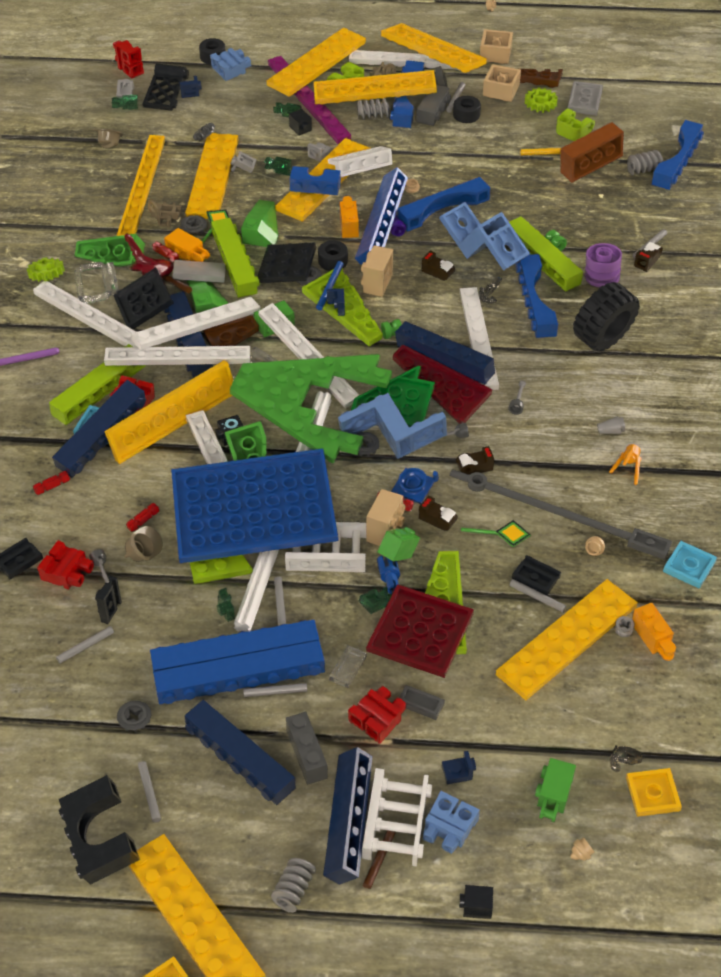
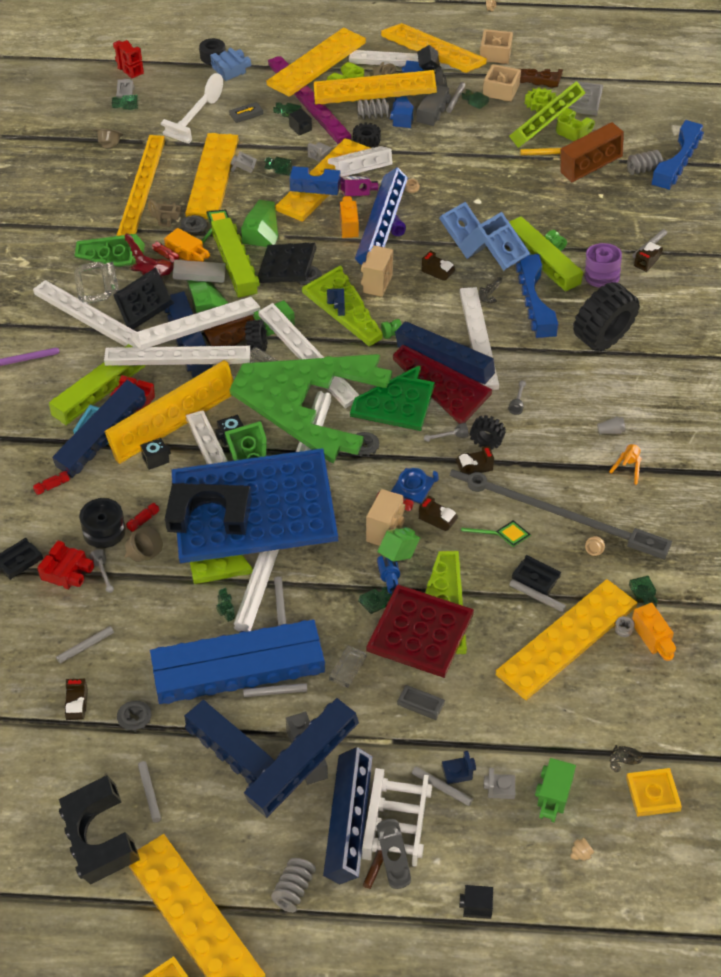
lime gear [27,257,65,282] -> none
black plate [95,576,122,624] -> none
black piece [142,63,189,111] -> none
reddish brown bar [162,275,192,293] -> none
dark blue bracket [180,76,202,98] -> none
dark grey gear [193,123,215,141] -> none
white fence [285,522,366,572] -> none
blue bar [316,261,344,310] -> none
black tyre [318,240,348,271] -> none
medium blue bracket [338,393,447,459] -> none
red hips [348,686,406,744] -> none
blue arch [397,177,490,232] -> none
medium blue hips [423,791,480,854] -> none
black tyre [453,95,481,123] -> none
medium azure plate [663,541,717,589] -> none
none -> dark brown leg [65,678,88,720]
none -> black wheel [79,498,126,548]
none -> black brick [140,438,171,470]
none -> white piece [161,73,223,144]
none -> black arch [164,483,252,535]
none -> dark grey tile [229,102,263,123]
none -> dark blue brick [244,698,359,818]
none -> black tyre [245,319,268,353]
none -> magenta torso [340,176,379,196]
none -> black tyre [353,122,381,148]
none -> dark grey piece [376,819,411,889]
none -> light grey bar [412,766,473,806]
none -> black brick [417,45,440,71]
none -> clear green plate [461,89,489,109]
none -> black tyre [469,415,506,450]
none -> light grey bracket [484,768,515,799]
none -> lime brick [509,81,586,148]
none -> clear green plate [629,576,658,607]

